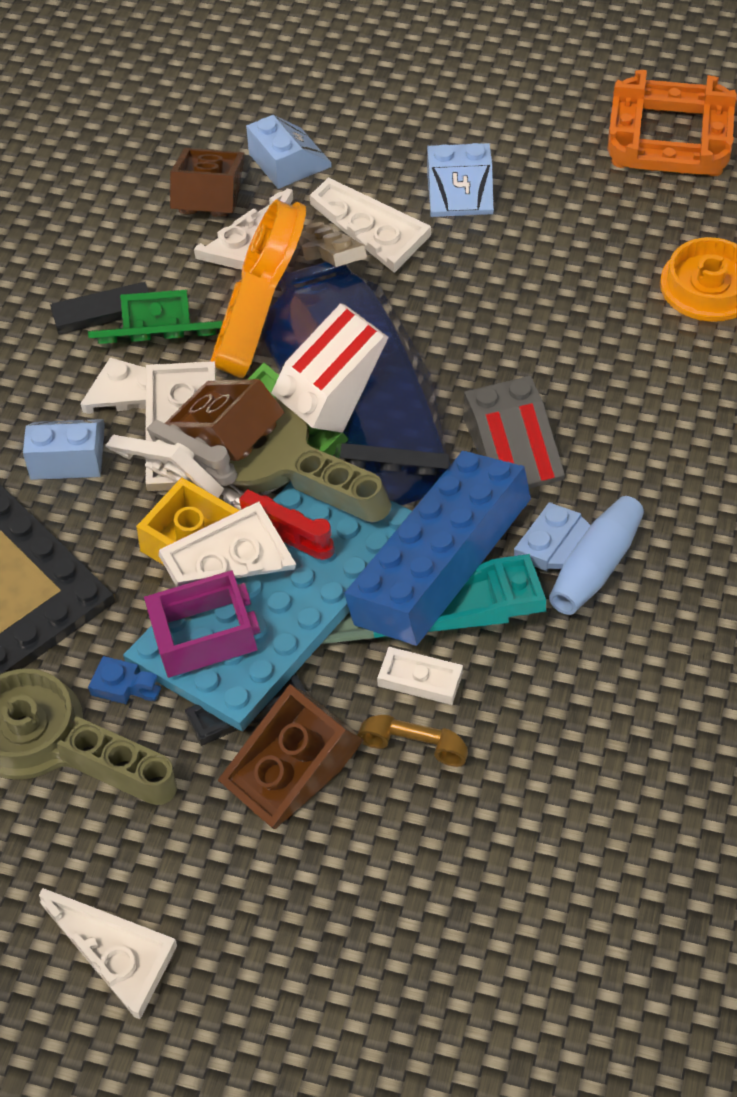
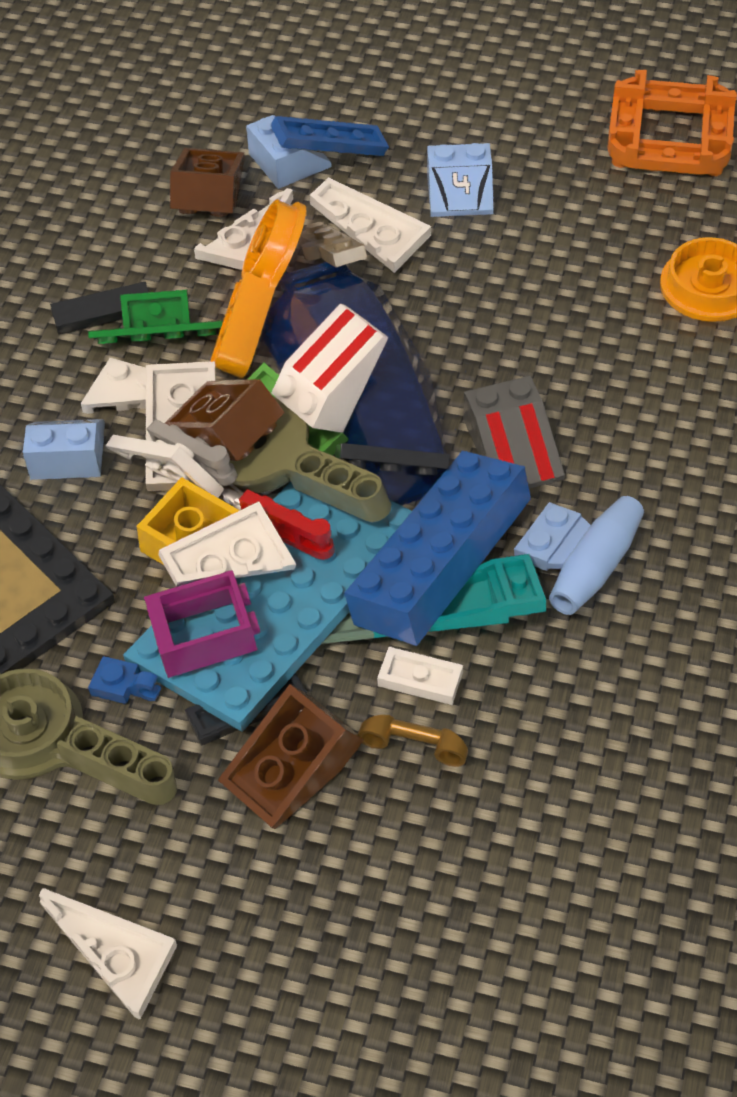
none -> blue plate [270,116,389,156]

